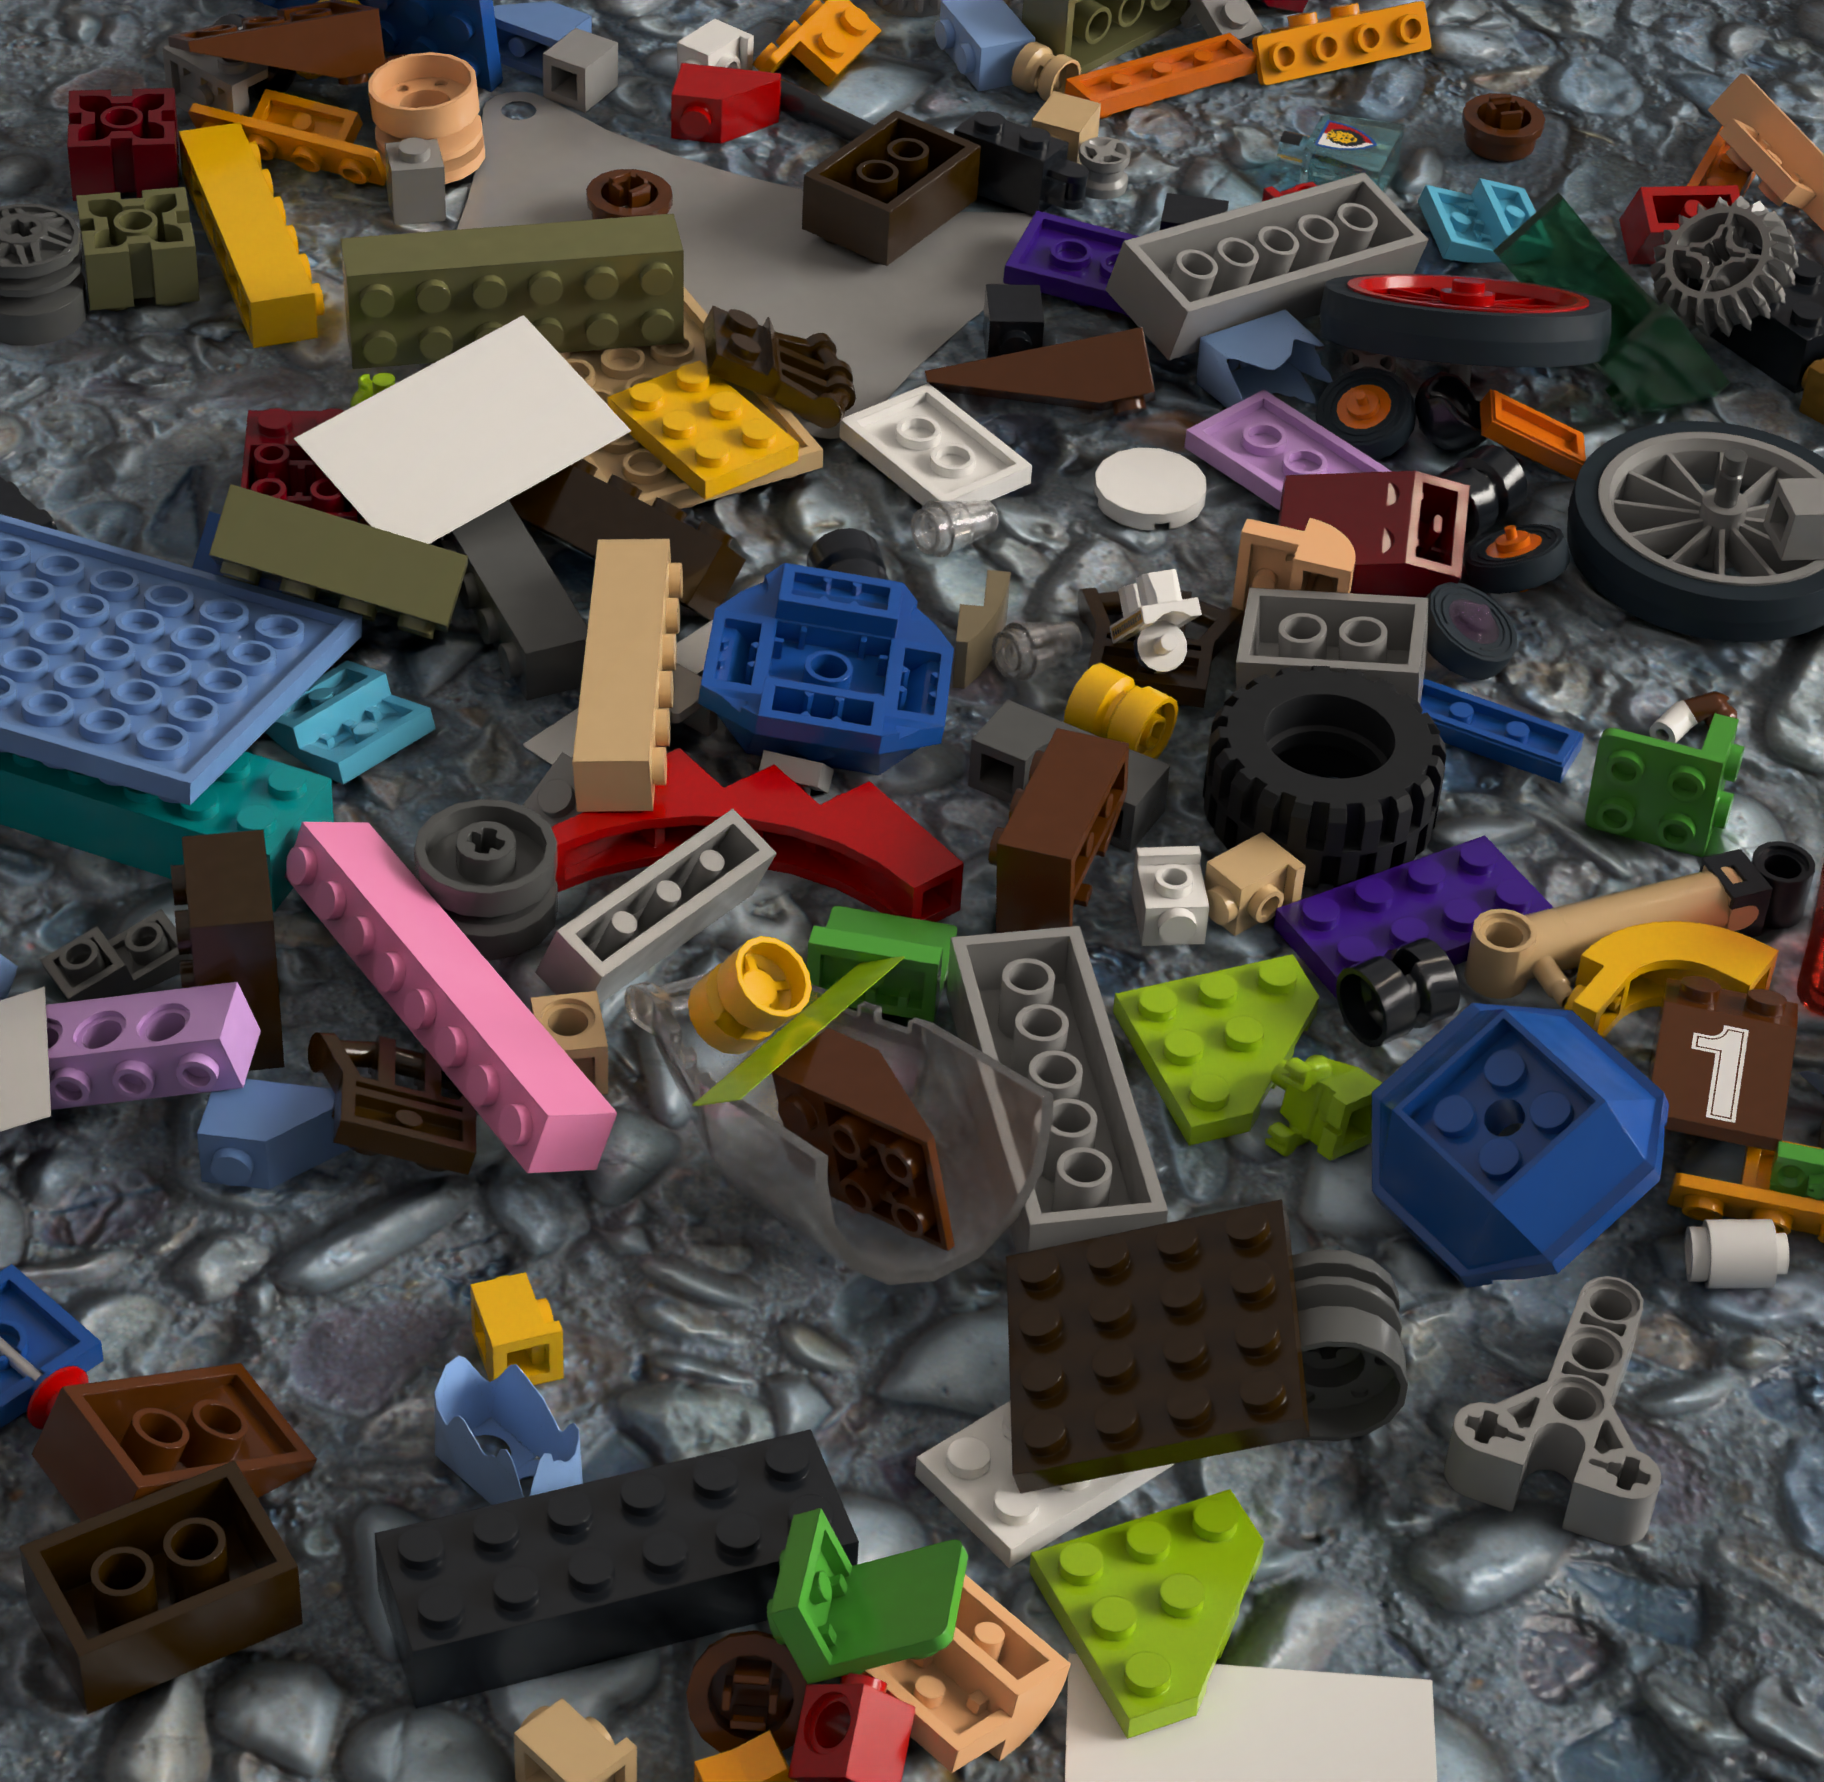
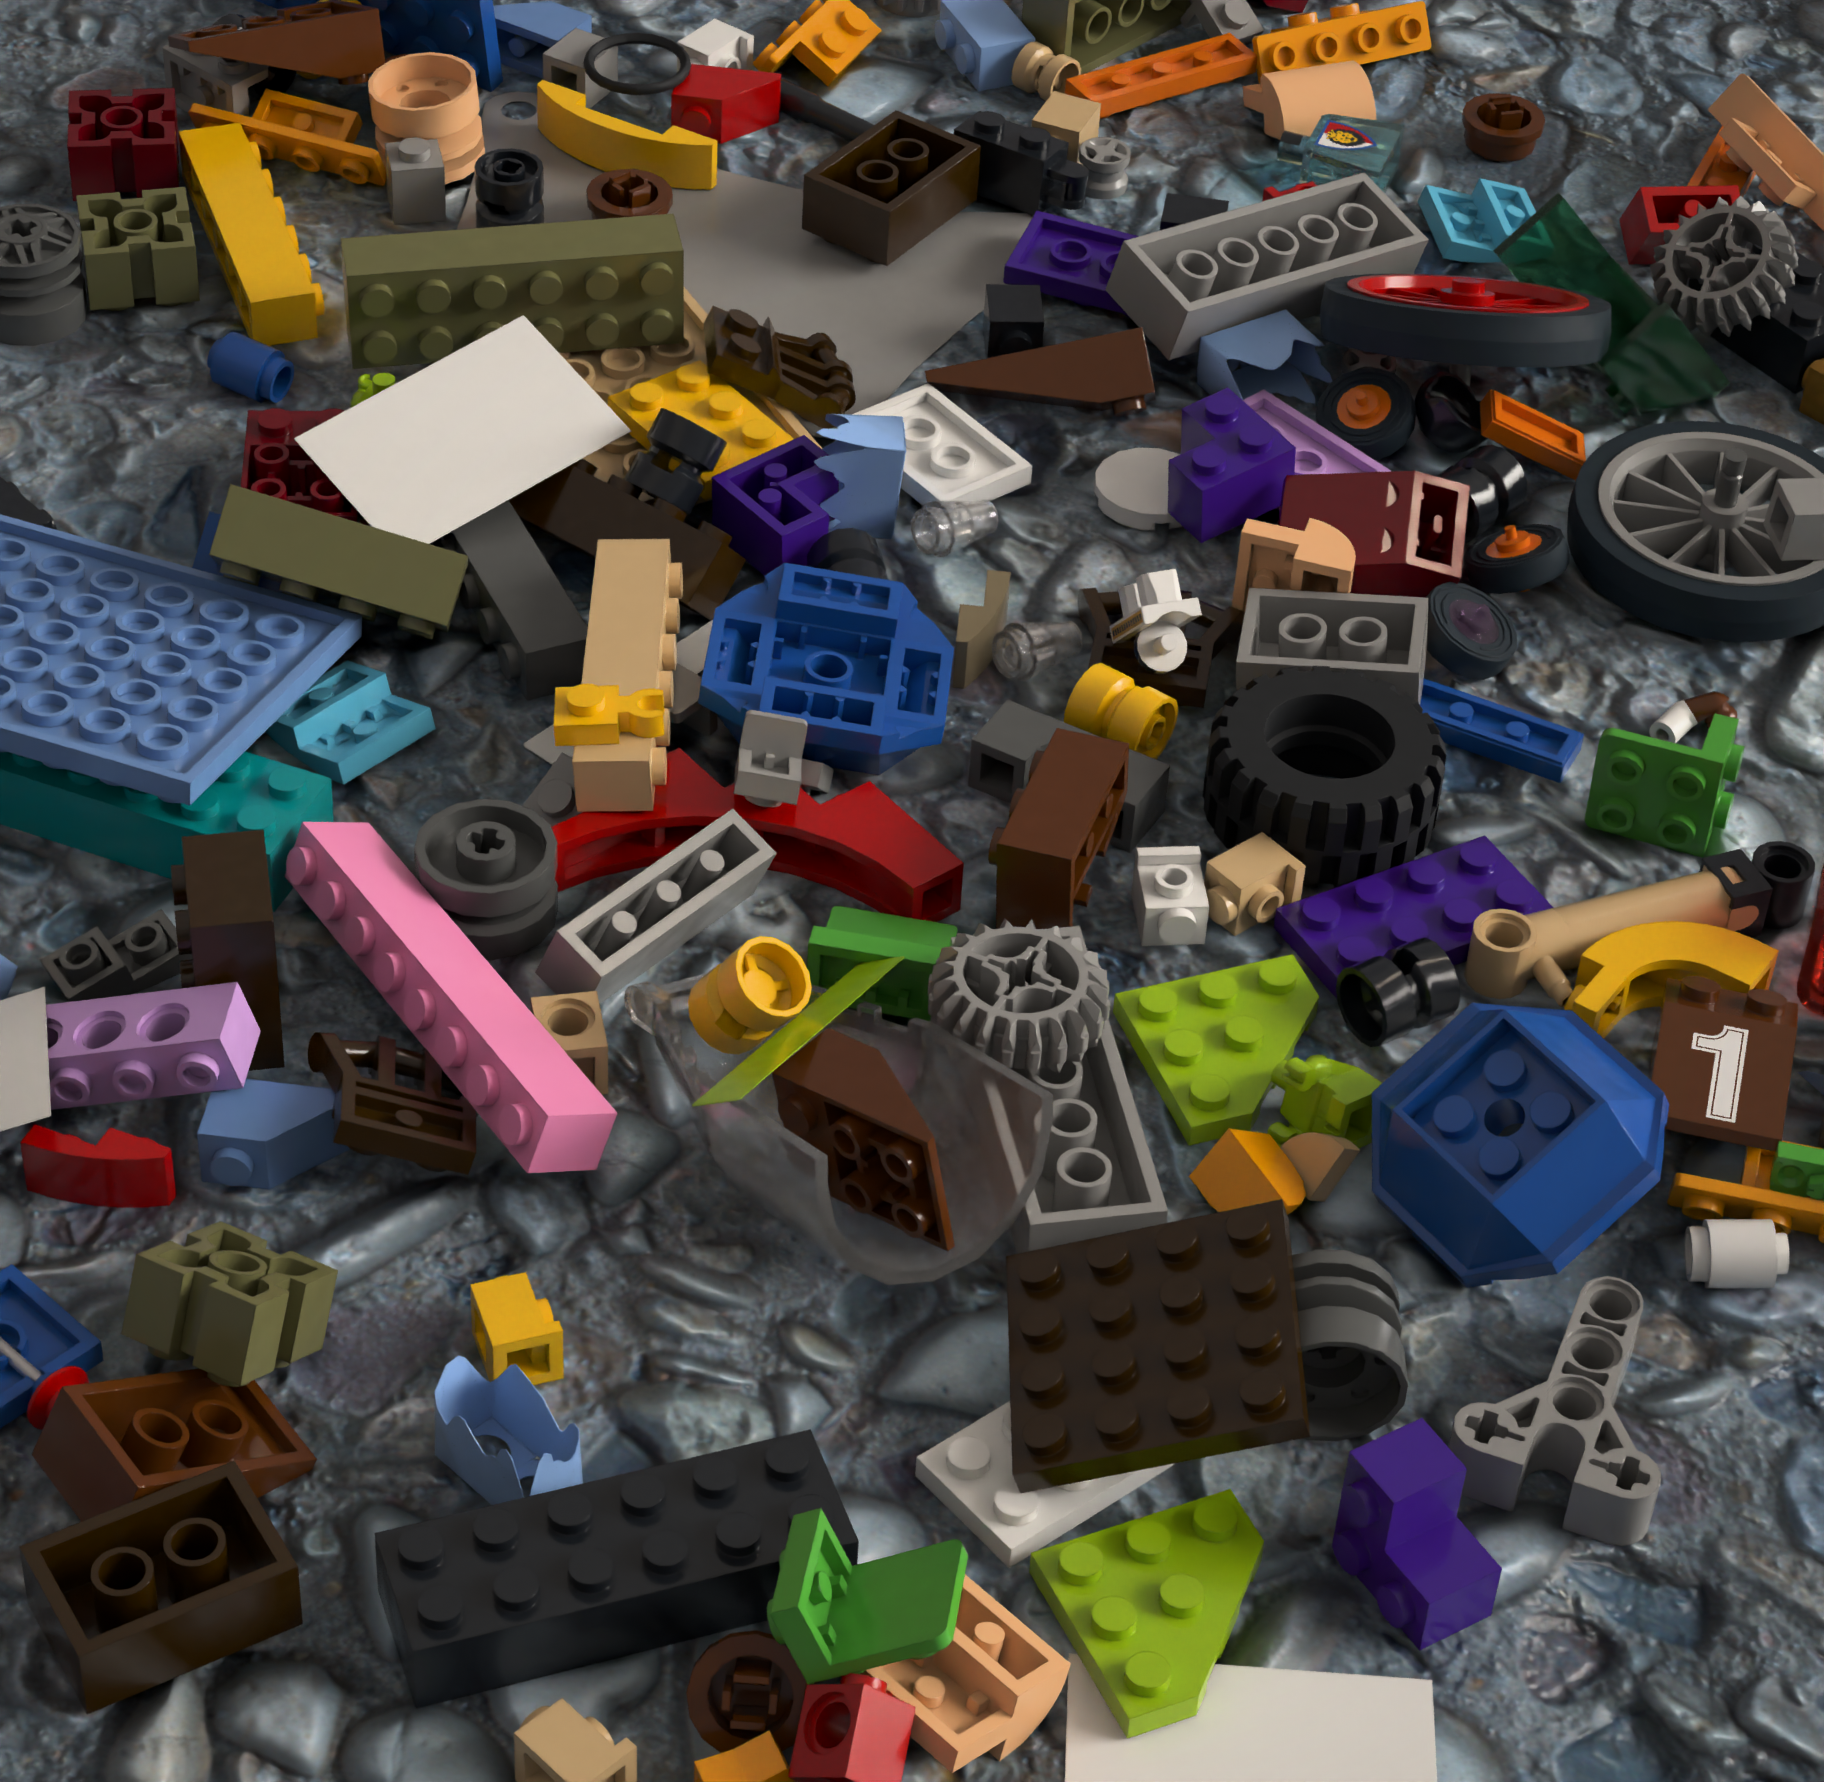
none -> red slope [20,1124,176,1208]
none -> olive brick [121,1221,338,1387]
none -> blue brick [207,331,294,403]
none -> black wheel [474,148,544,228]
none -> yellow slope [537,80,717,190]
none -> yellow plate [553,684,665,746]
none -> black tyre [583,33,691,95]
none -> black wheel [624,408,727,516]
none -> dark purple brick [712,435,839,576]
none -> light grey bracket [734,710,808,807]
none -> light blue piece [814,414,906,539]
none -> light grey gear [928,918,1110,1078]
none -> dark purple brick [1168,387,1296,543]
none -> light orange brick [1189,1128,1306,1215]
none -> light nougat brick [1243,61,1377,140]
none -> tan tile [1280,1132,1360,1202]
none -> dark purple brick [1332,1418,1502,1651]

